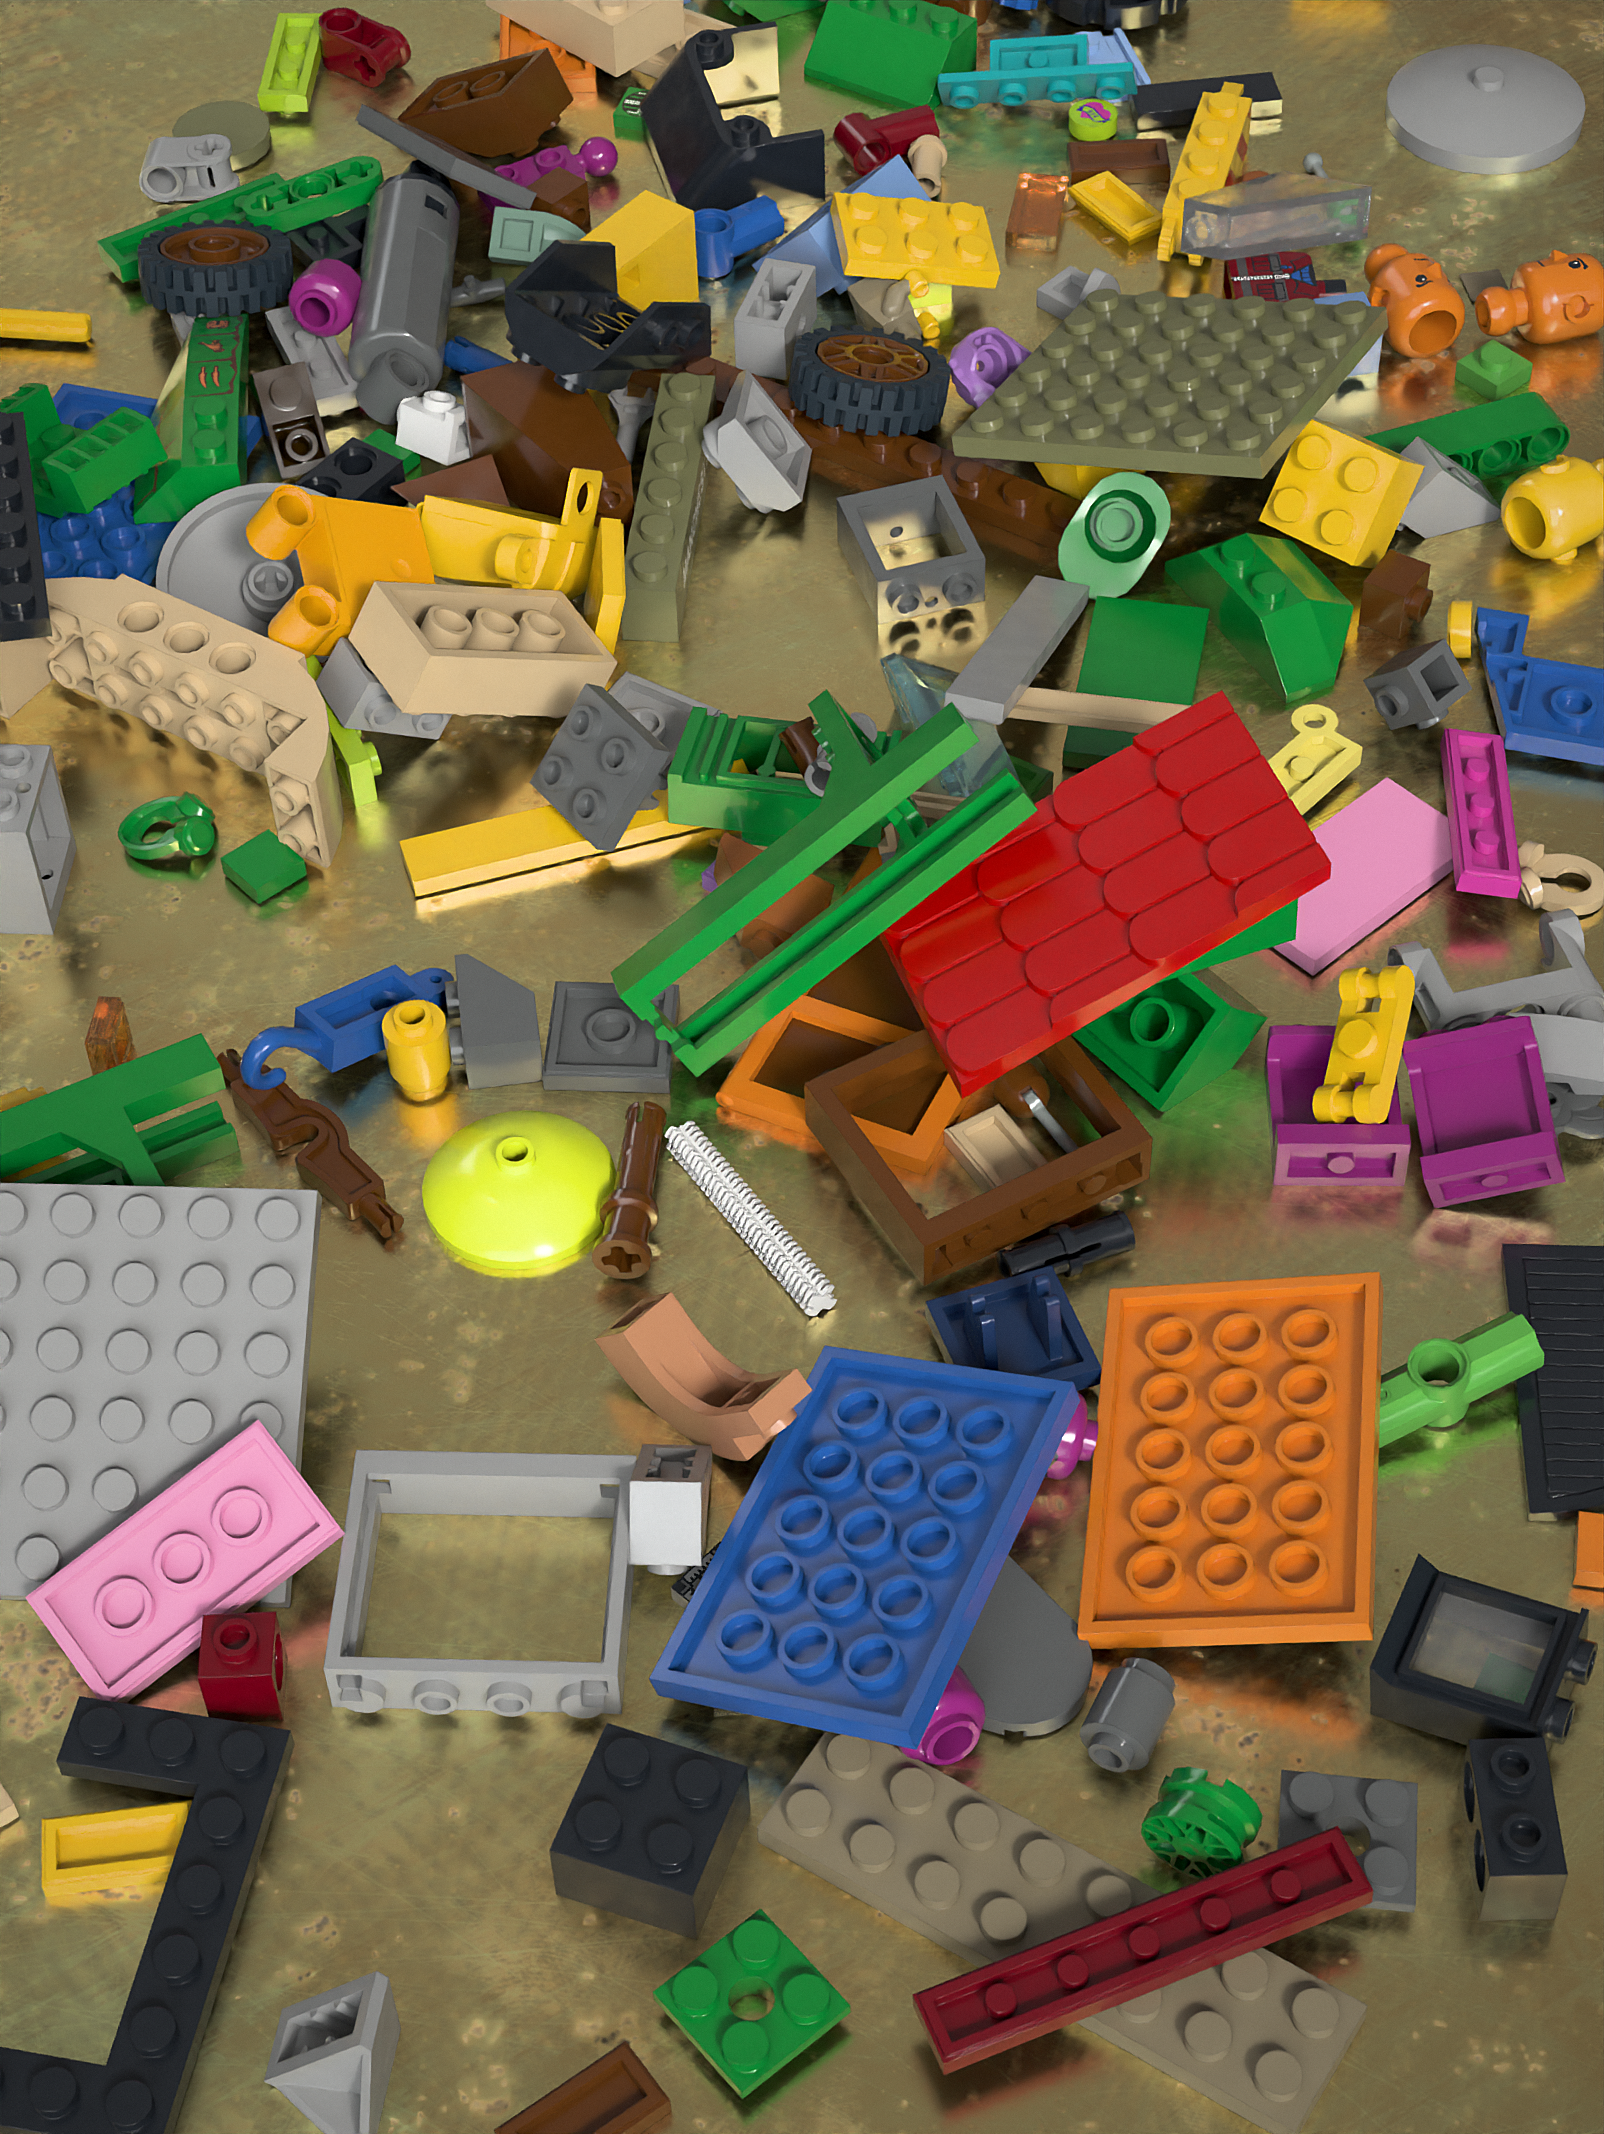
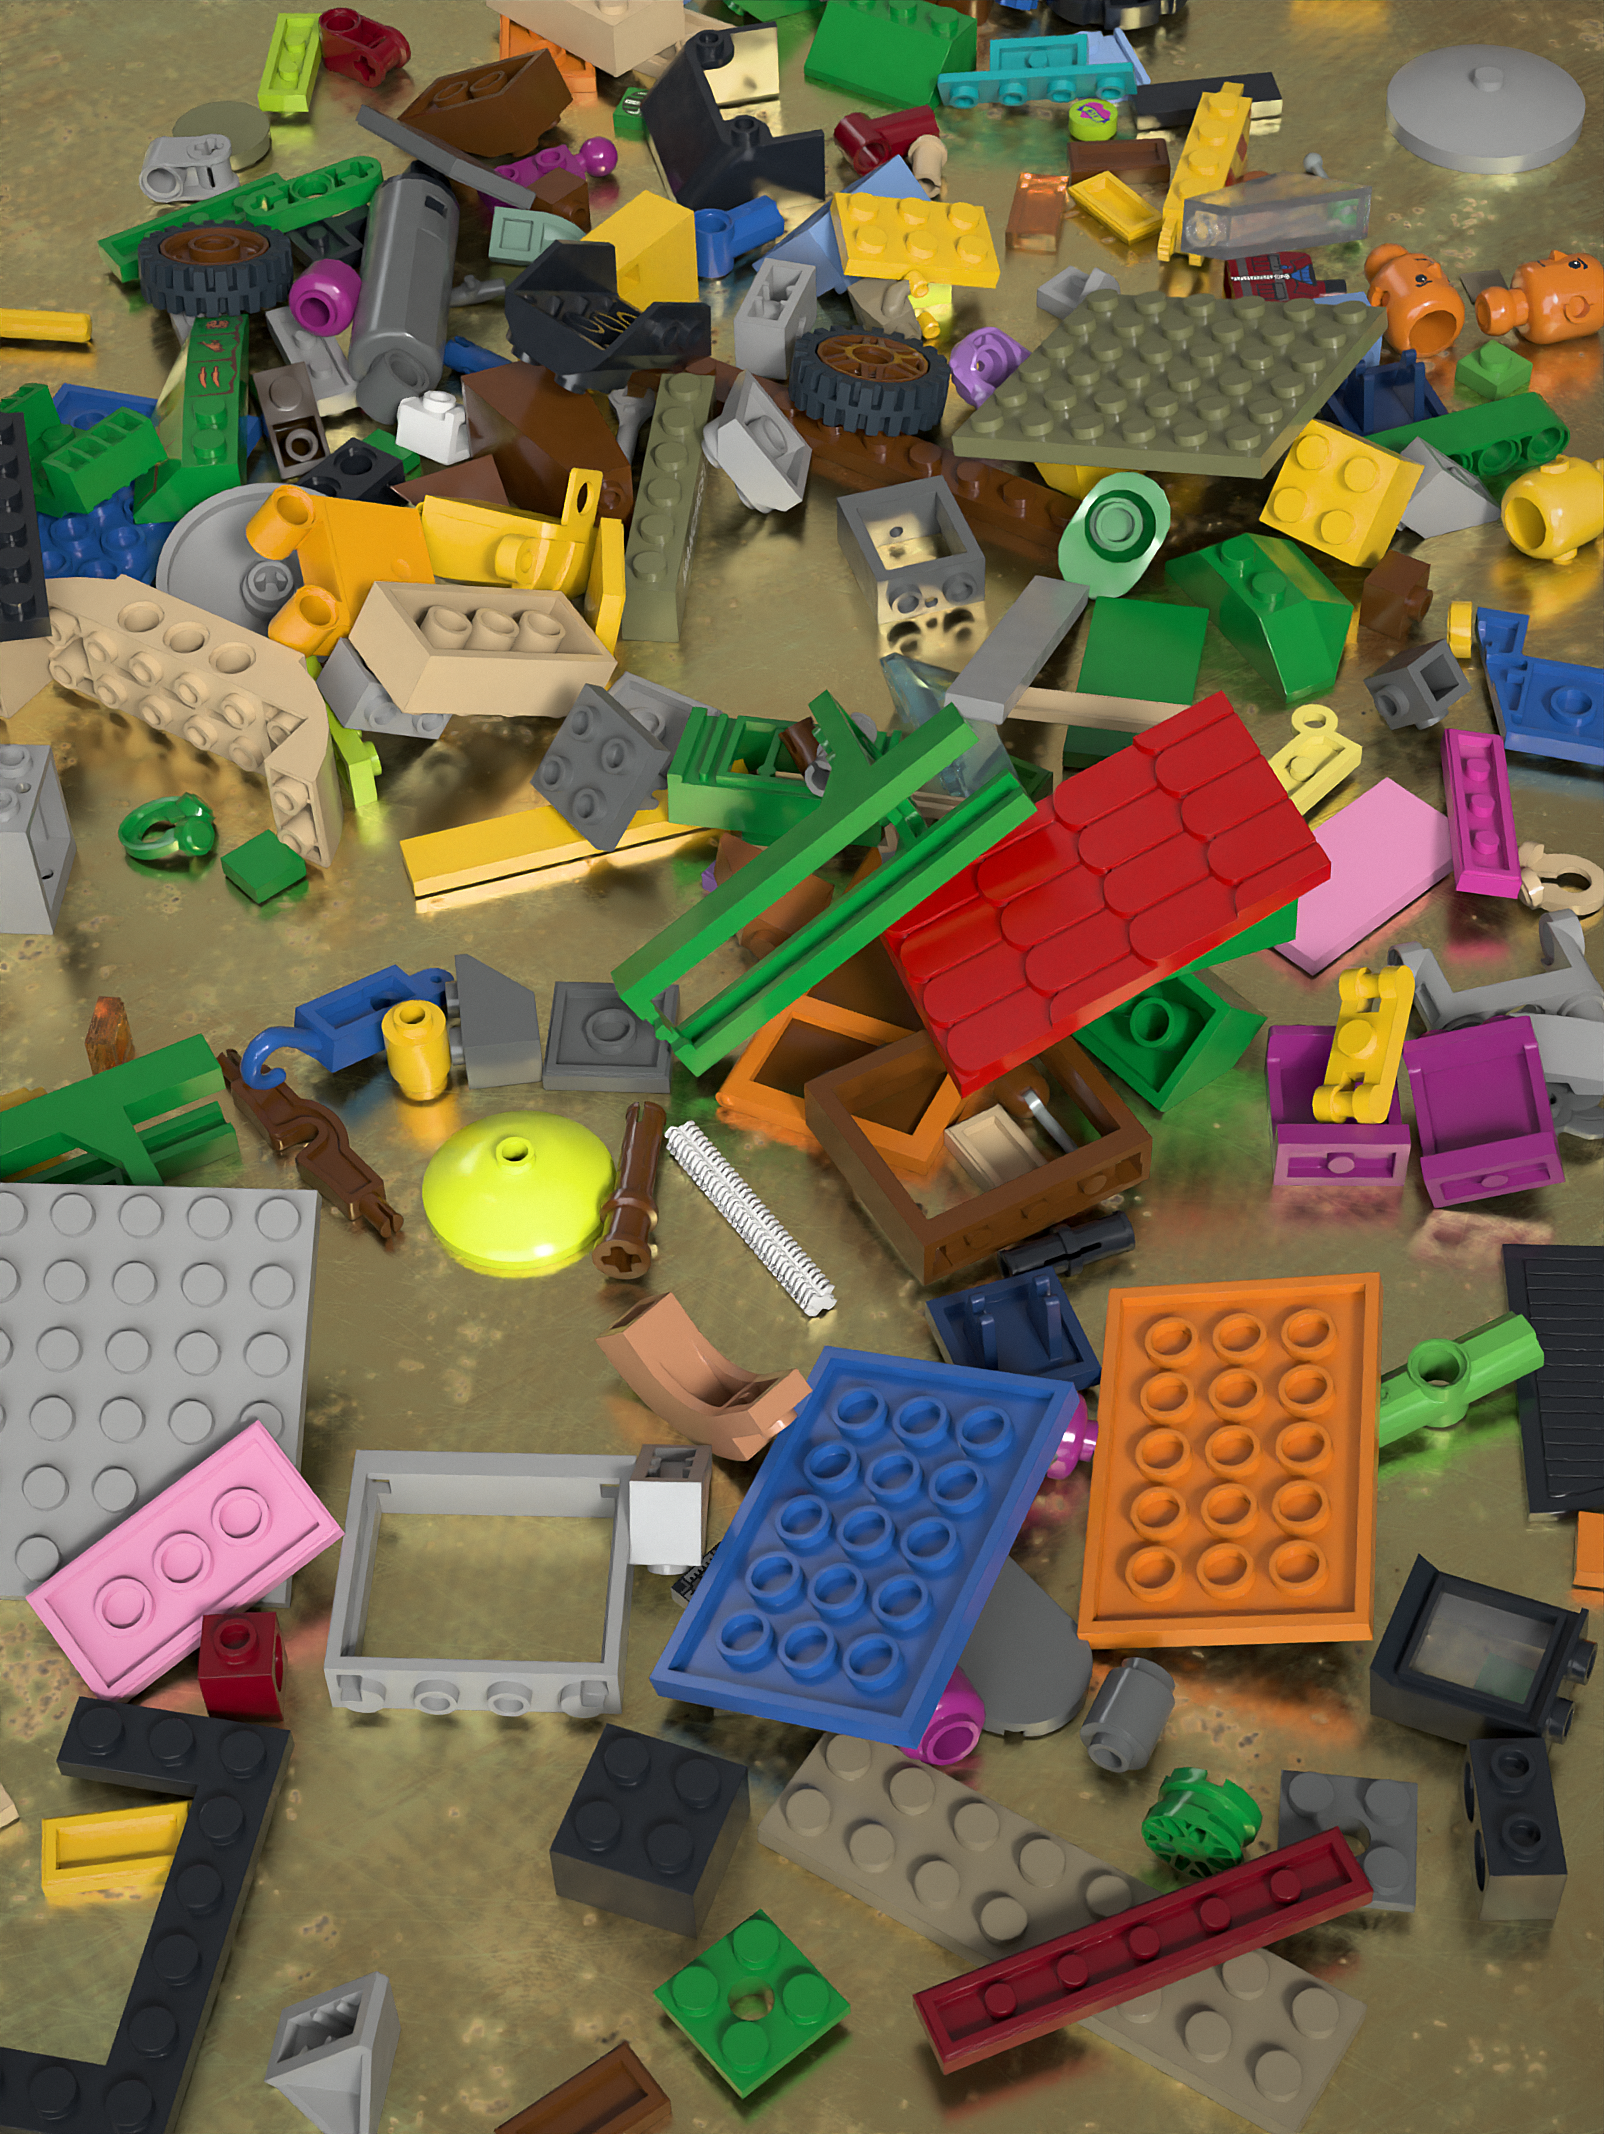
none -> dark blue plate [1320,349,1449,437]

